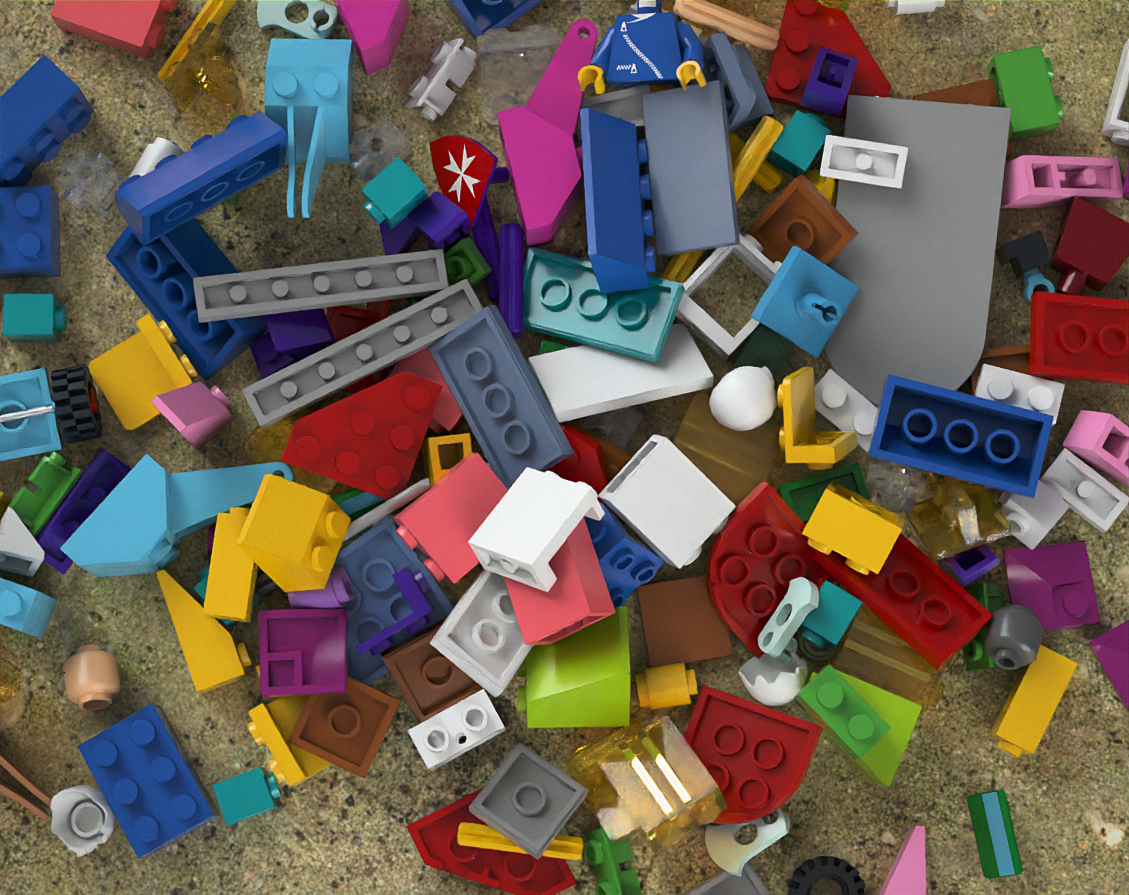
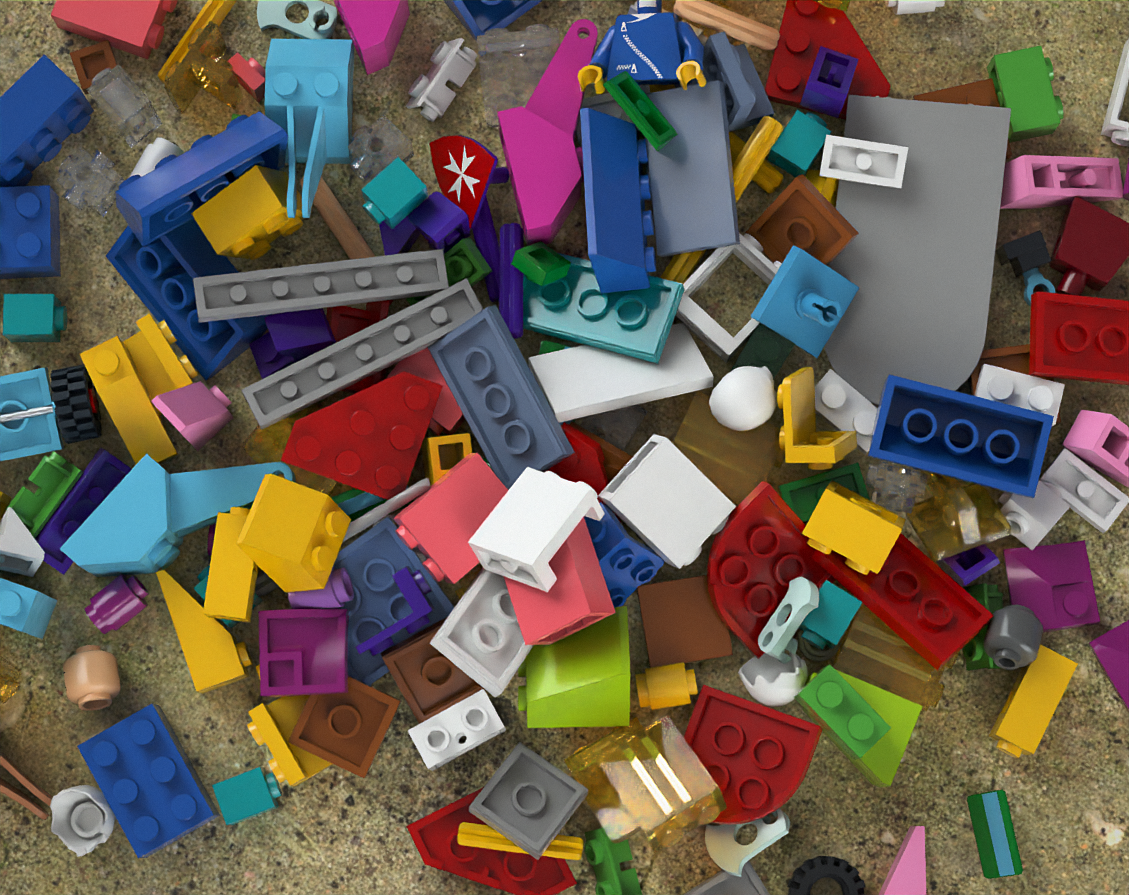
none -> dark orange plate [70,40,123,95]
none -> yellow slope [79,336,178,464]
none -> magenta brick [84,574,149,634]
none -> clear brick [86,64,163,148]
none -> yellow brick [191,165,312,260]
none -> coral plate [226,52,265,103]
none -> light nougat axle [300,176,376,260]
none -> green plate [511,241,571,286]
none -> green slope [603,71,678,152]

